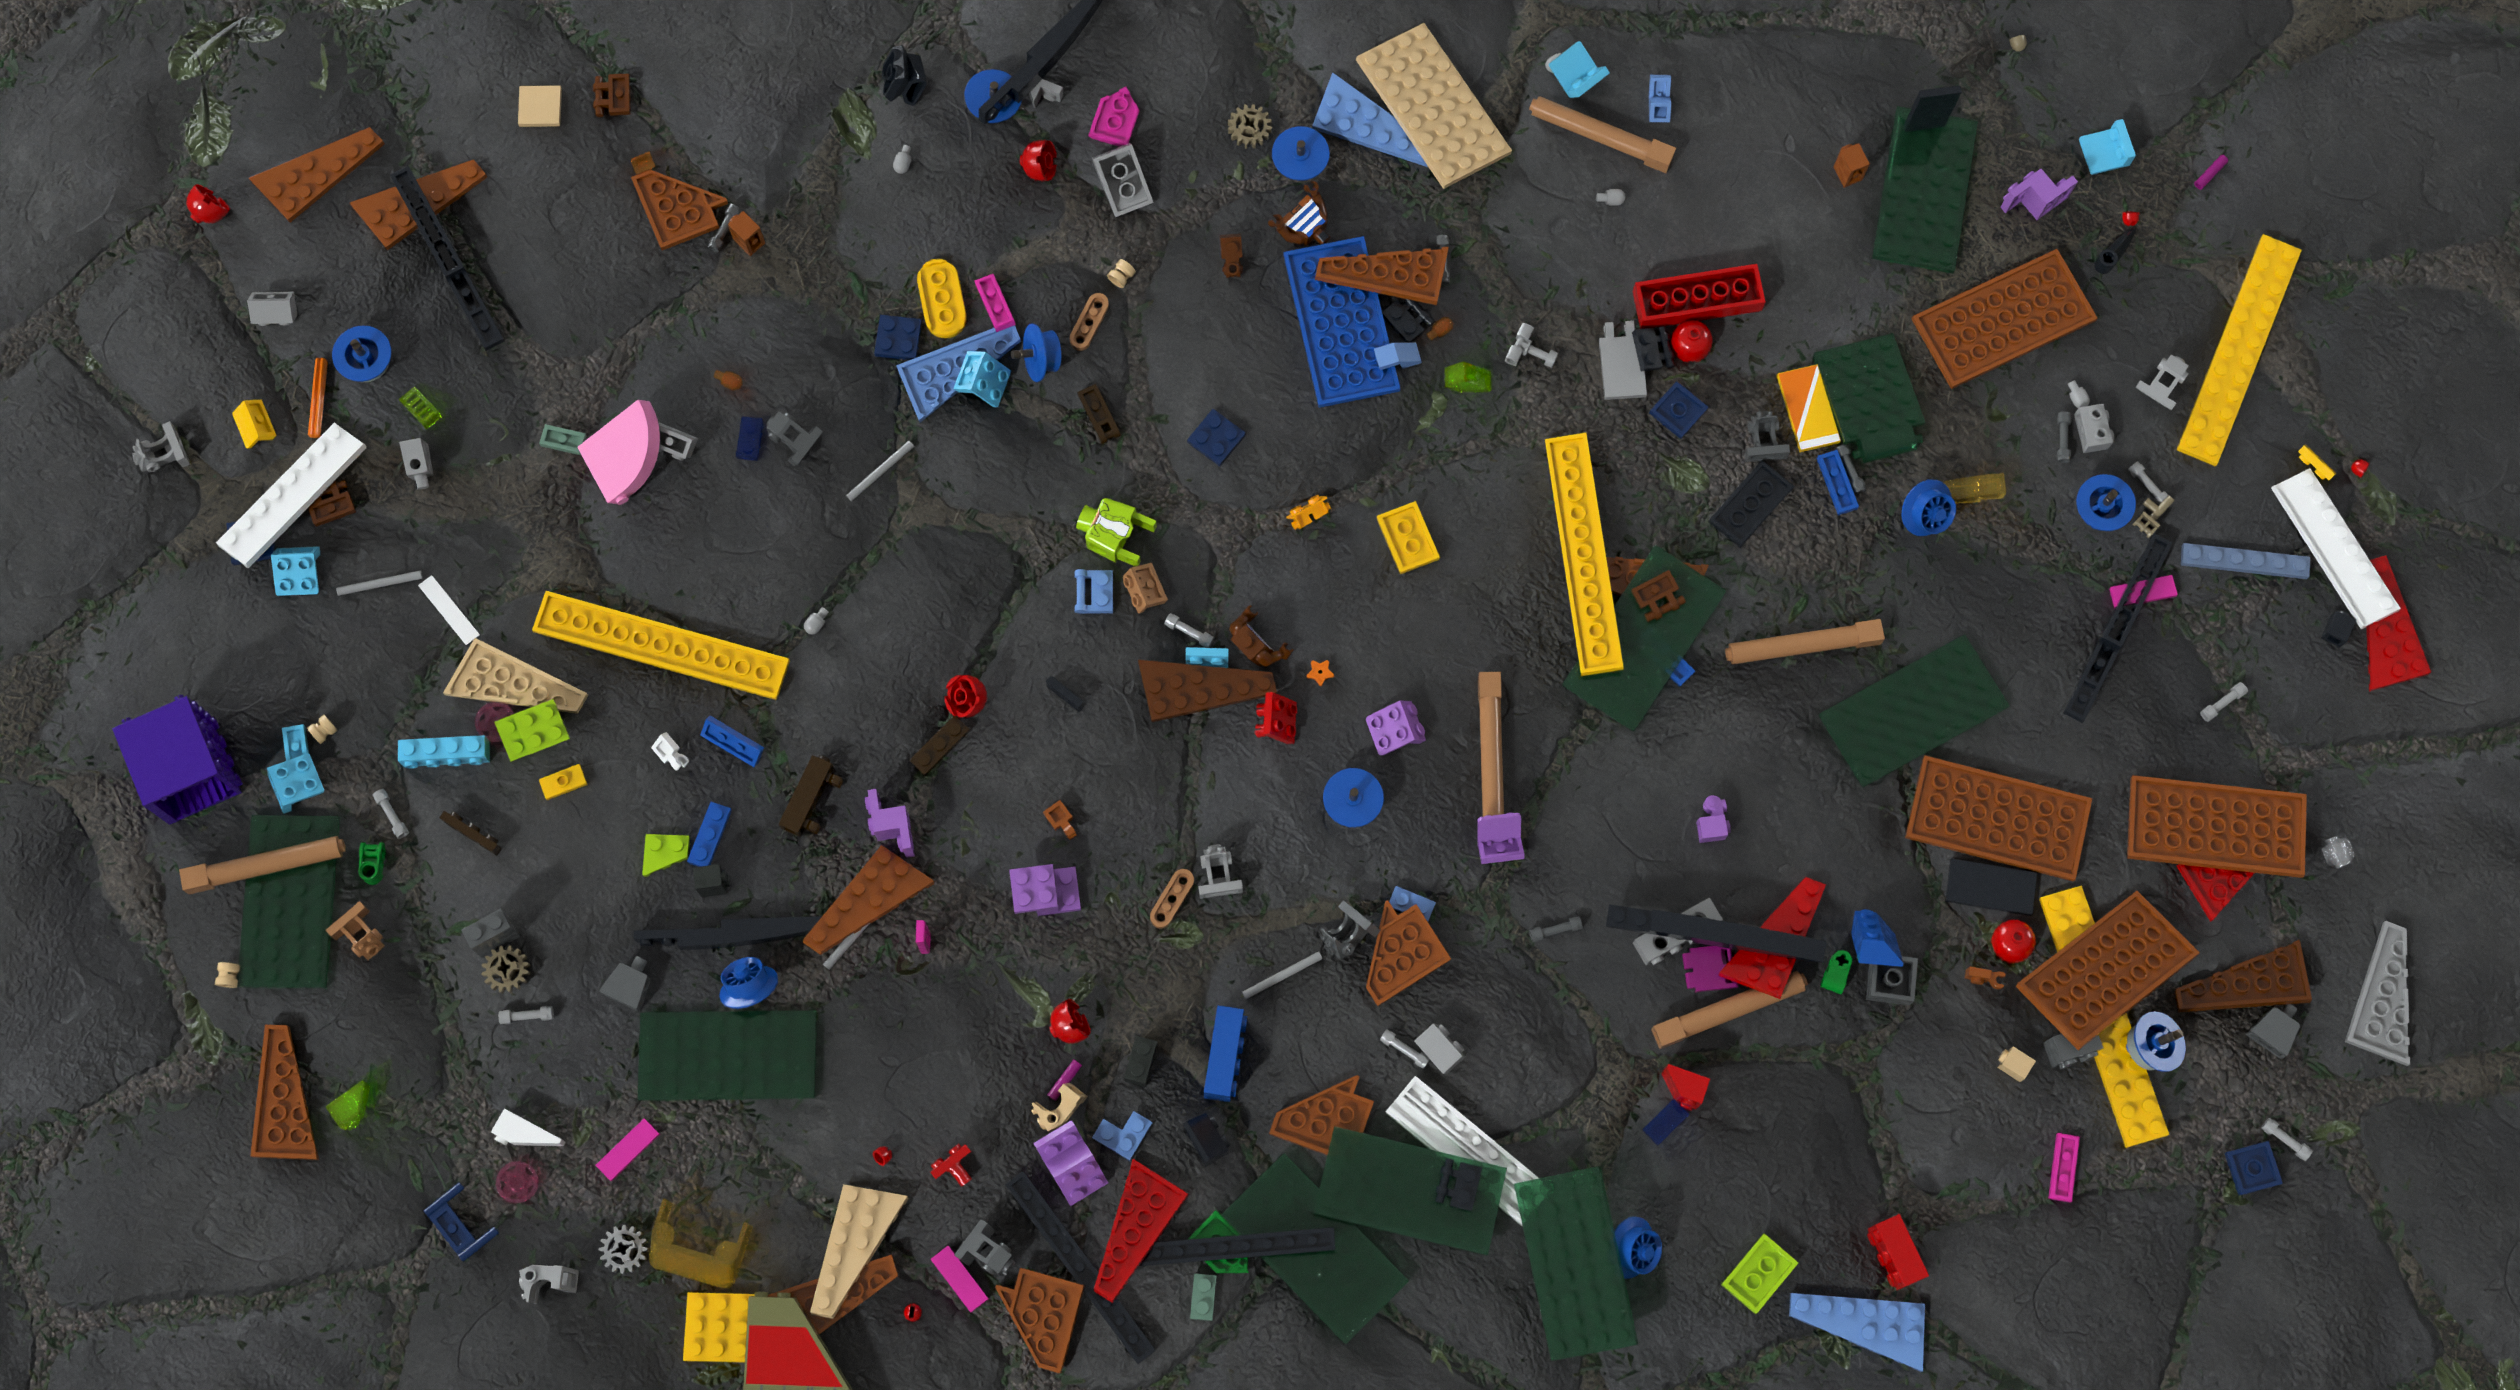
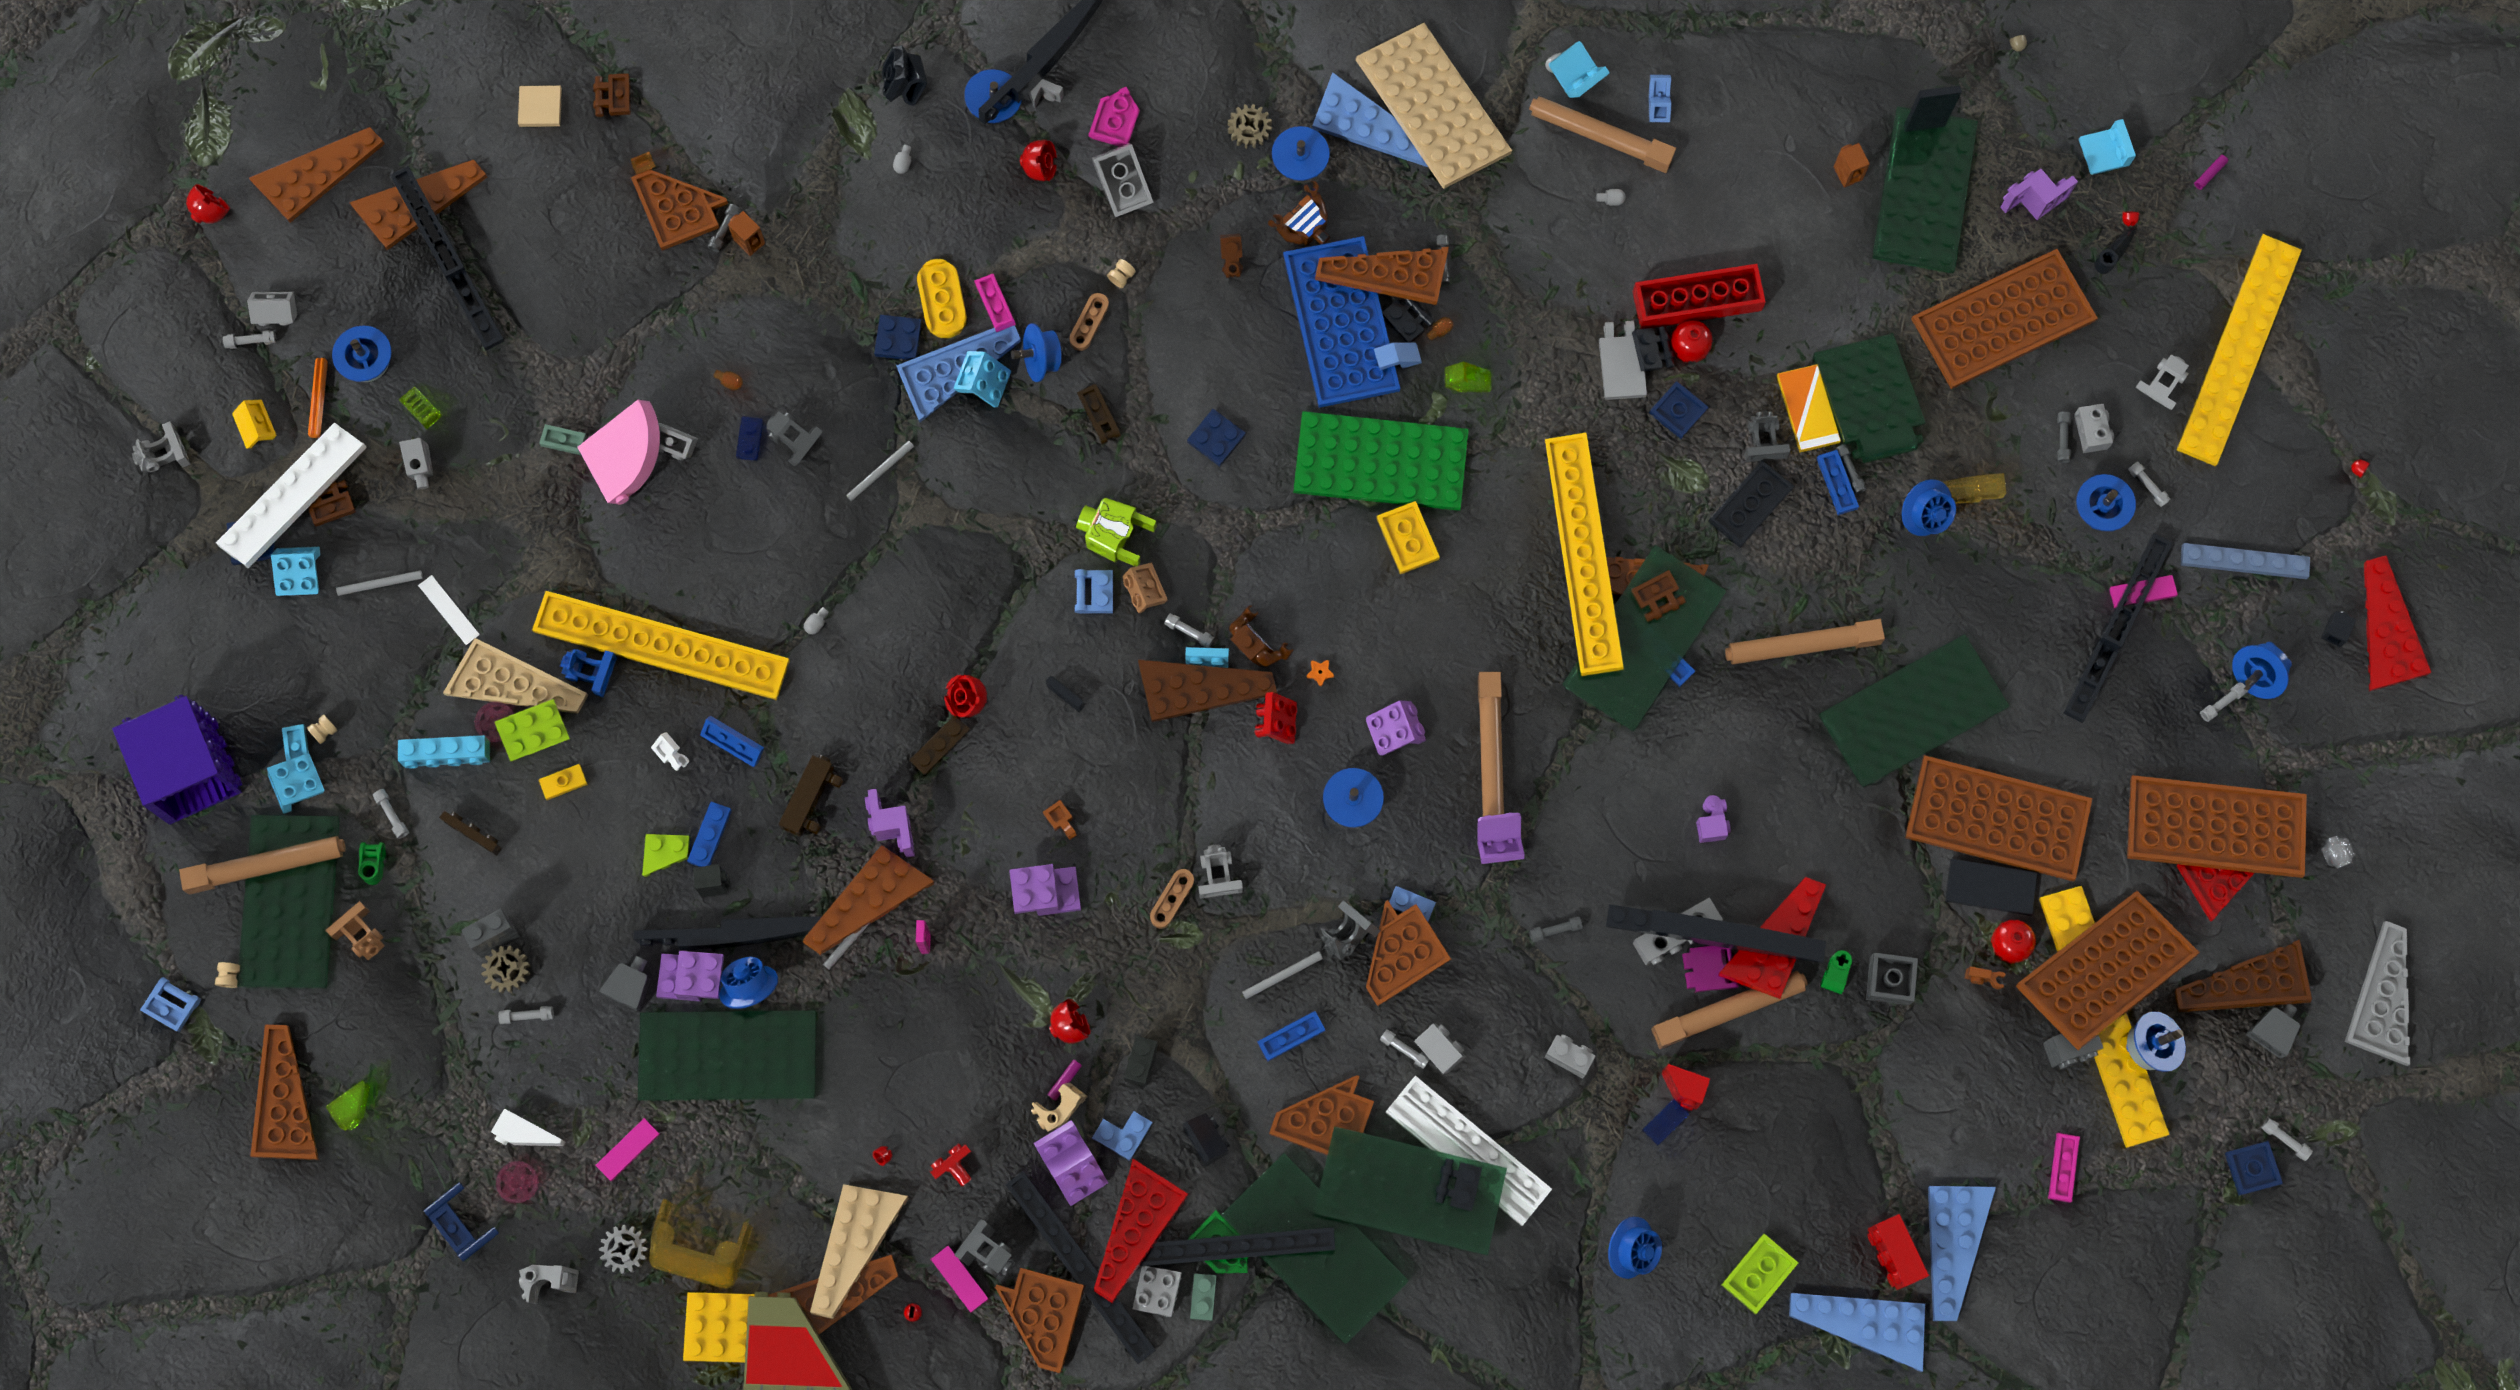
blue brick [1204,1006,1247,1102] -> none
light orange hinge [1286,495,1331,530] -> none
light grey bar [1505,323,1559,368] -> none
clear green plate [1514,1166,1638,1361] -> none
blue slope [1851,909,1903,967] -> none
tan brick [1997,1046,2036,1082] -> none
light grey cylinder [2068,380,2090,408] -> none
dark tan arm [2132,495,2175,538] -> none
white plate [2271,468,2401,629] -> none
yellow plate [2298,444,2336,480] -> none
none -> medium blue plate [140,977,201,1032]
none -> light grey bar [223,330,277,349]
none -> blue tile [560,649,617,697]
none -> medium lavender bracket [656,951,724,1002]
none -> light grey hinge [1132,1266,1182,1318]
none -> blue plate [1257,1011,1325,1062]
none -> green plate [1293,411,1468,511]
none -> light grey brick [1544,1034,1595,1078]
none -> medium blue wing [1928,1186,1996,1321]
none -> blue piece [2232,642,2292,699]

